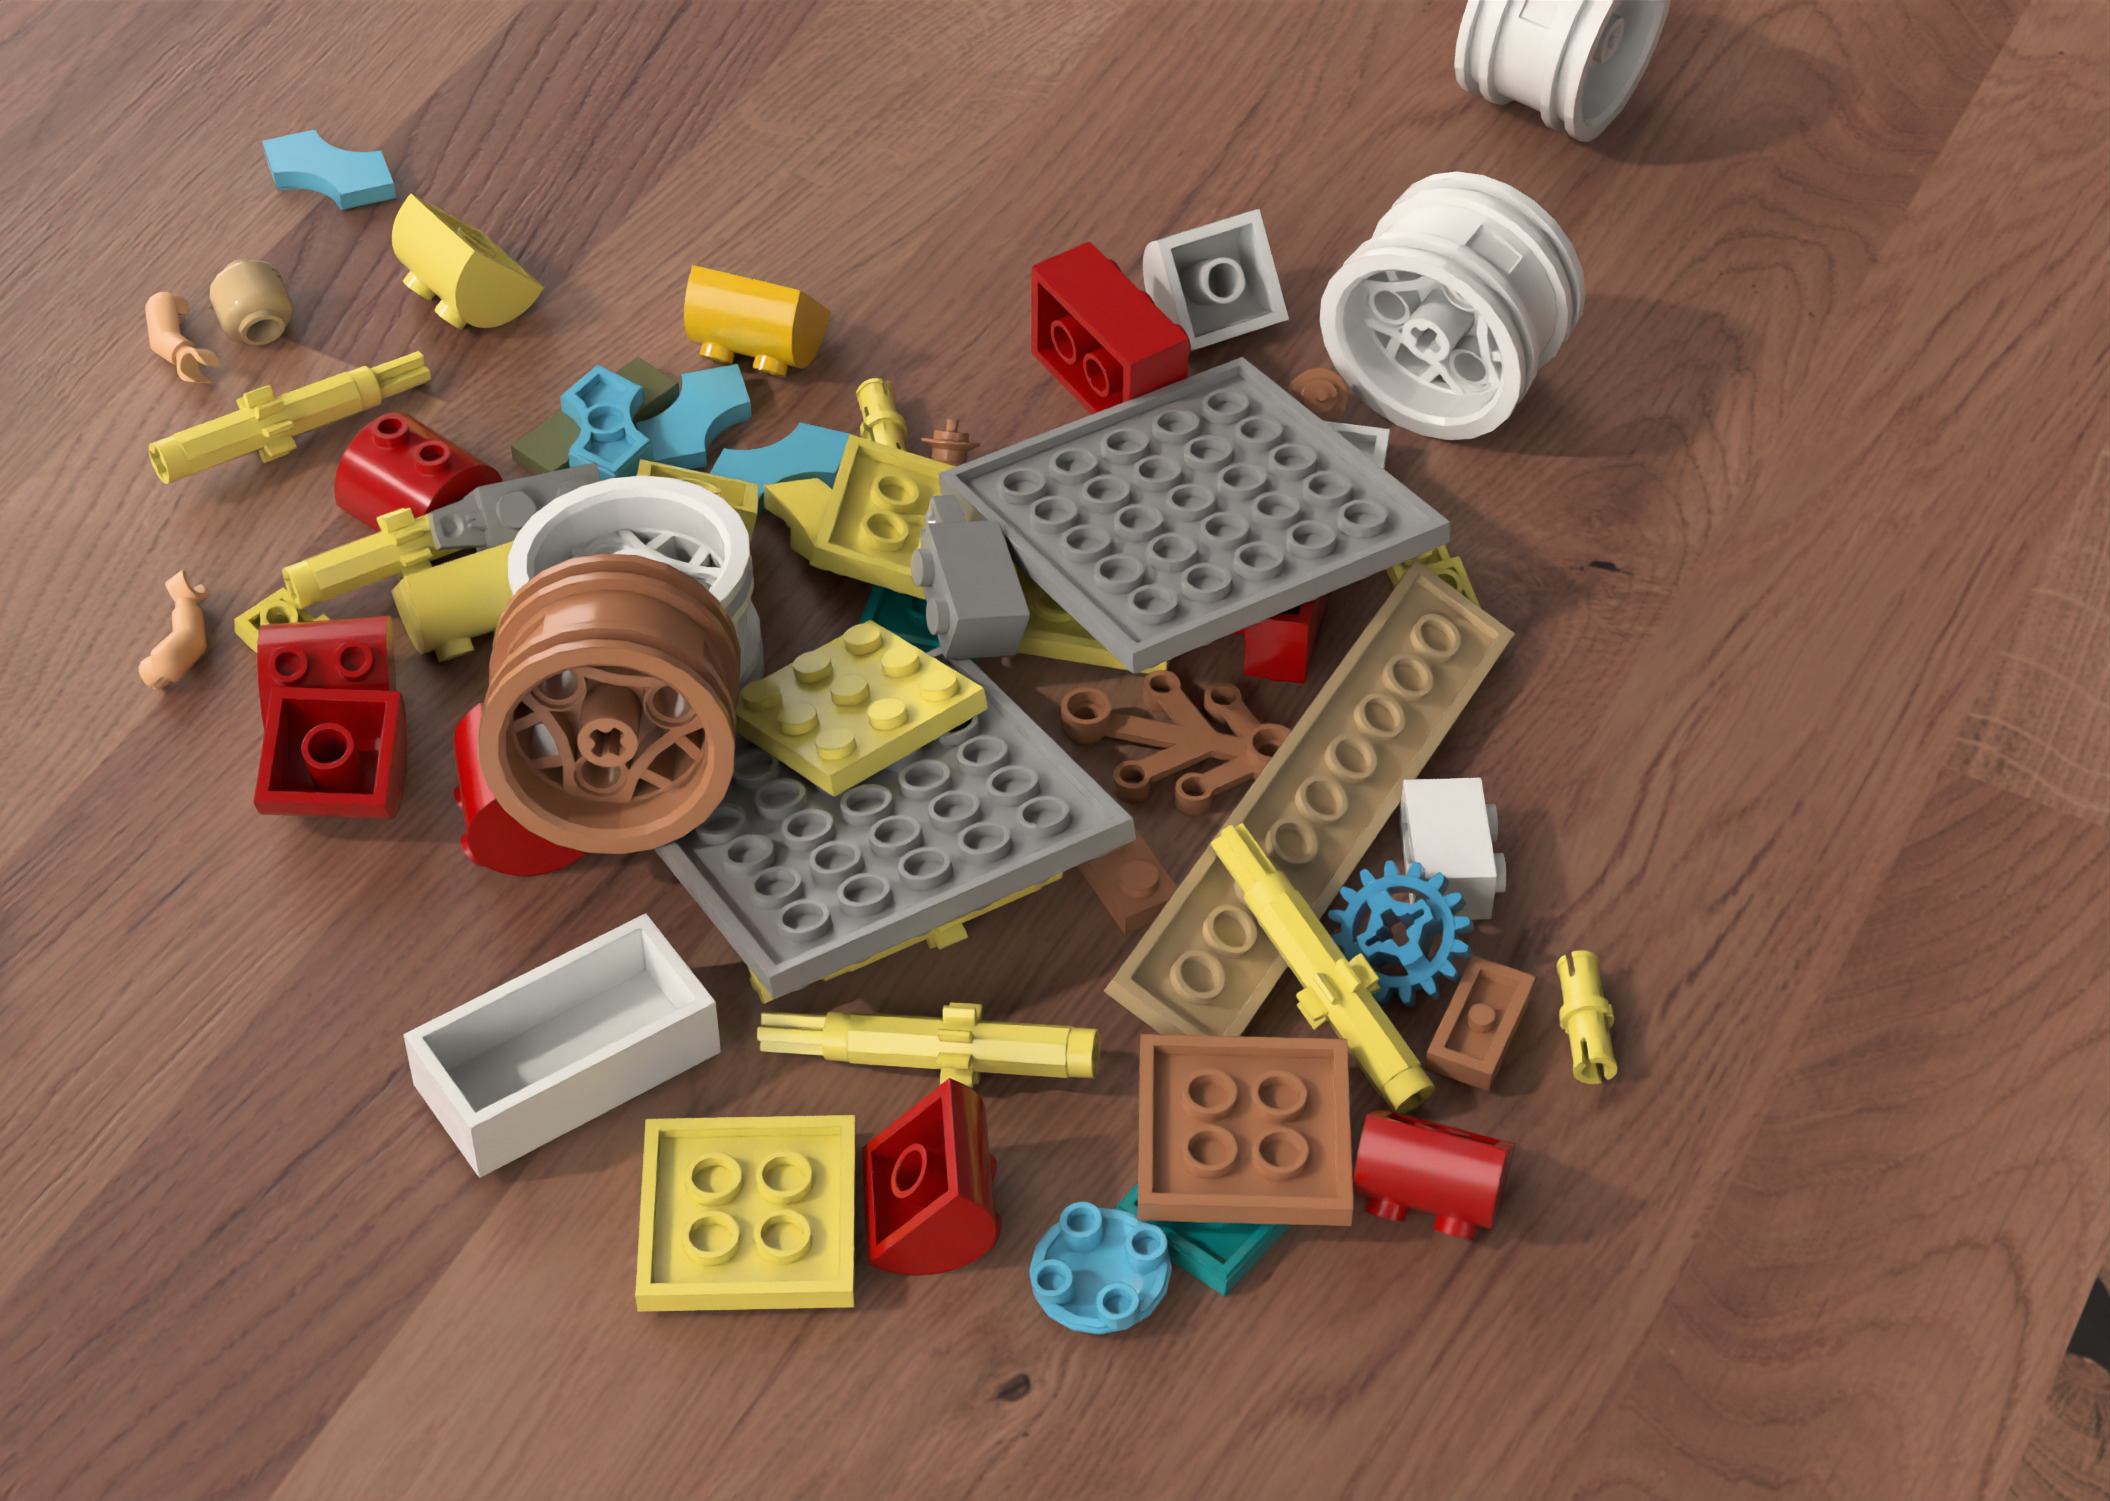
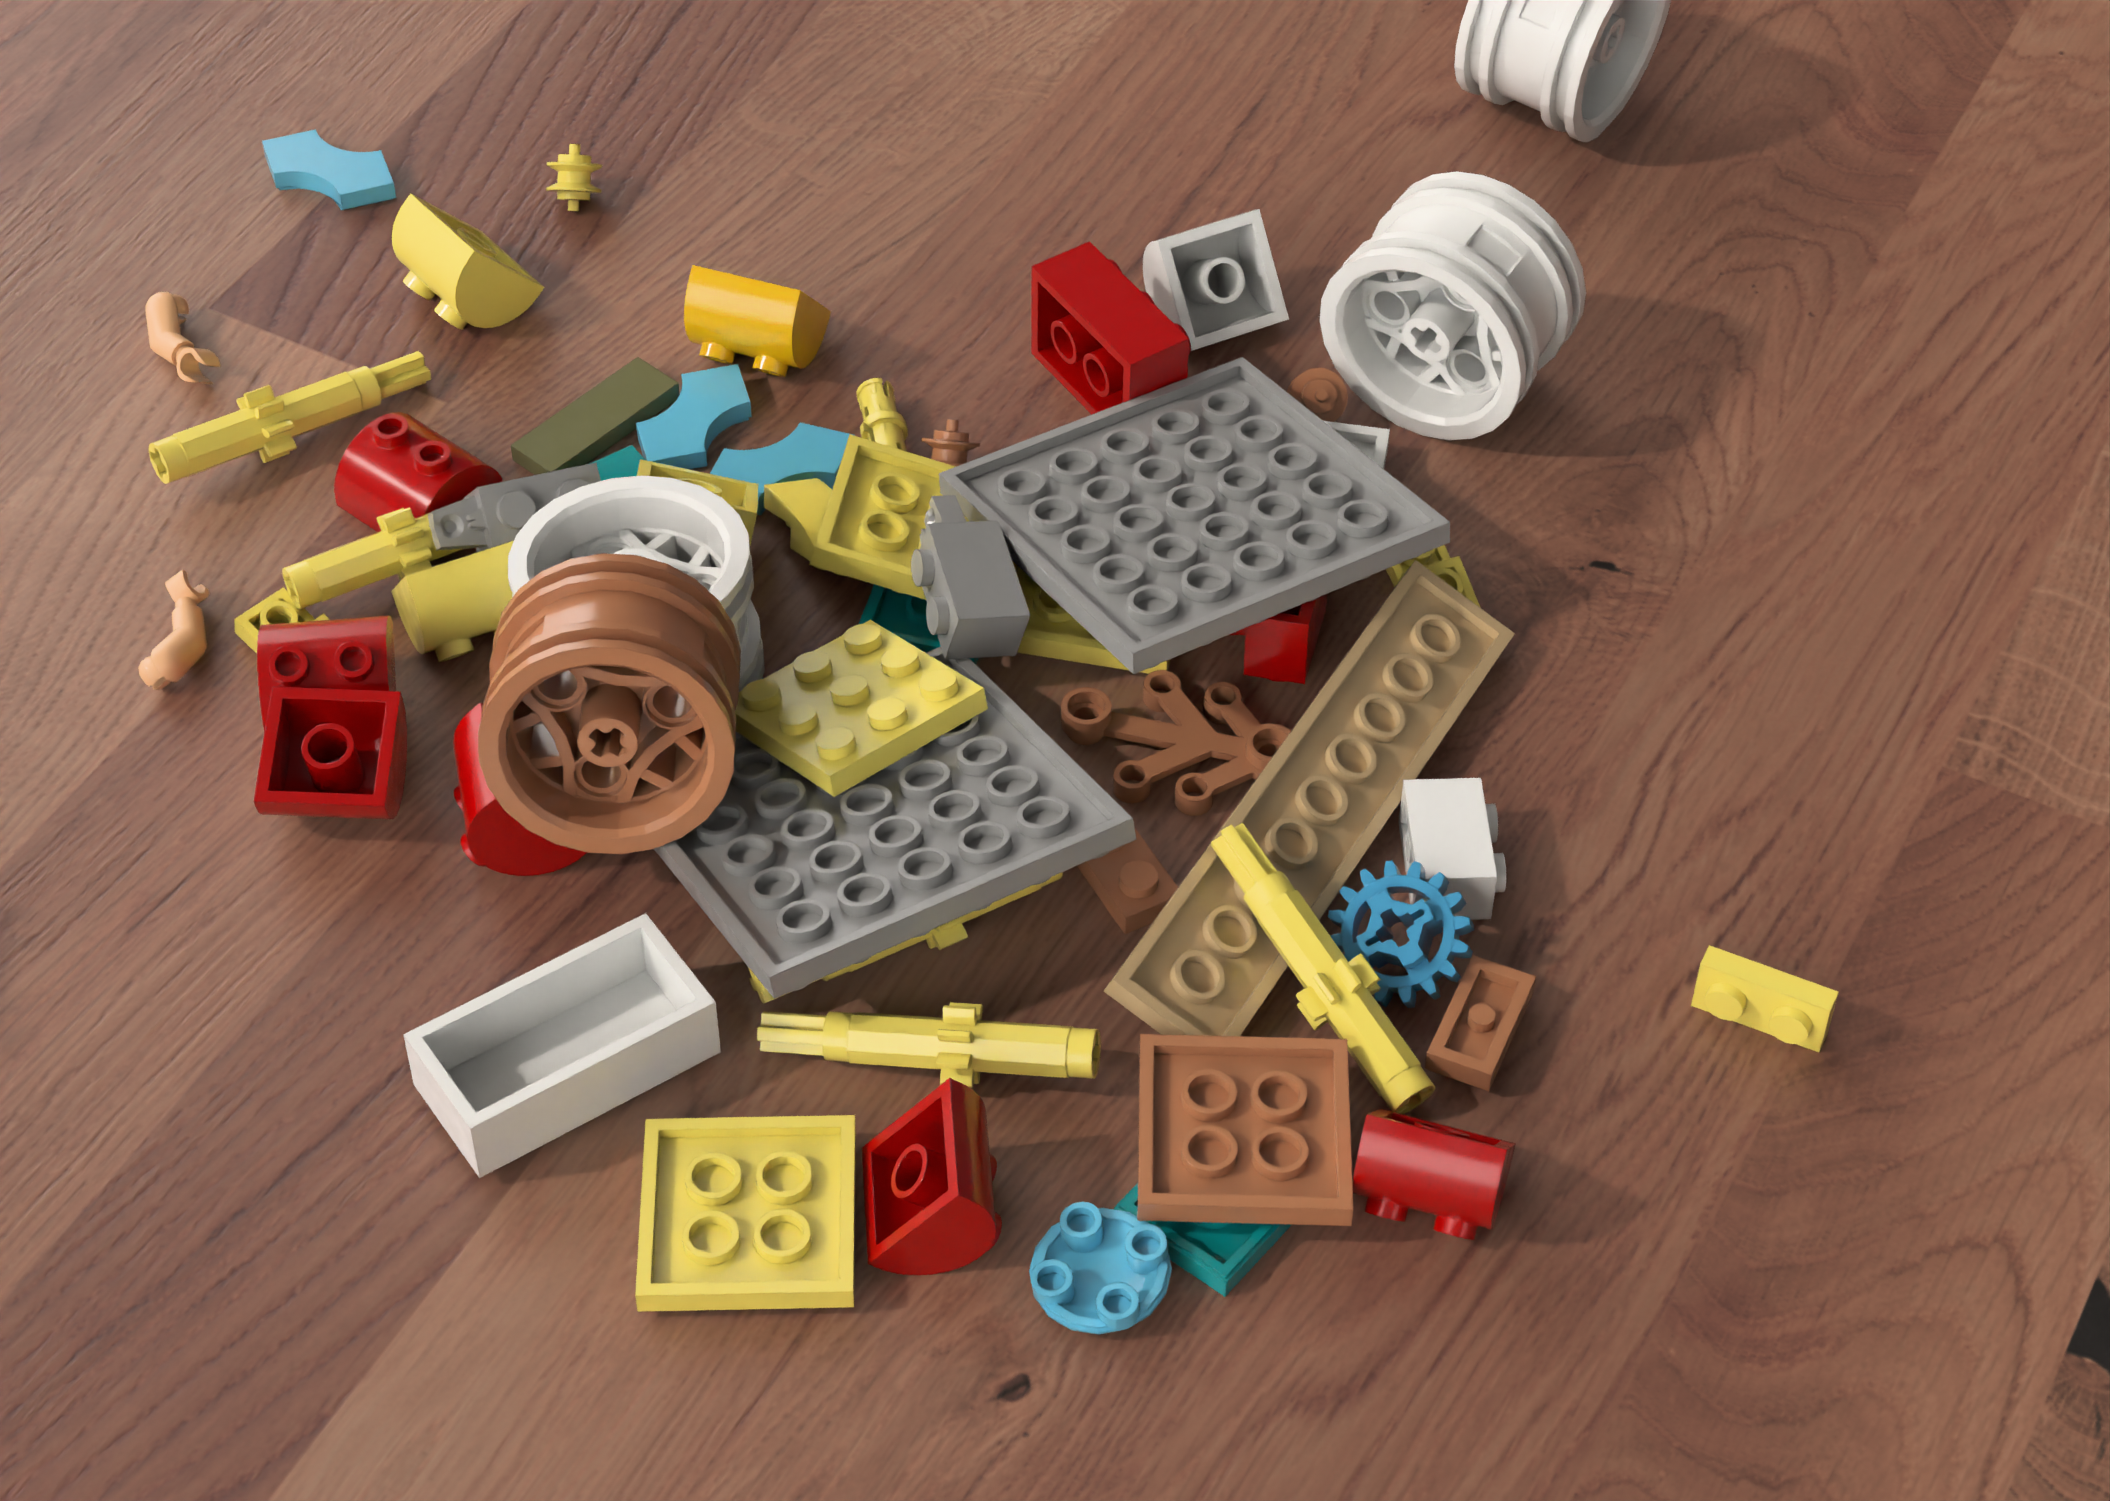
tan head [209,259,293,346] -> none
medium azure tile [560,364,654,481] -> none
light yellow pin [1556,950,1618,1084] -> none
none -> light yellow wheel [546,144,602,211]
none -> light yellow plate [1691,945,1839,1052]

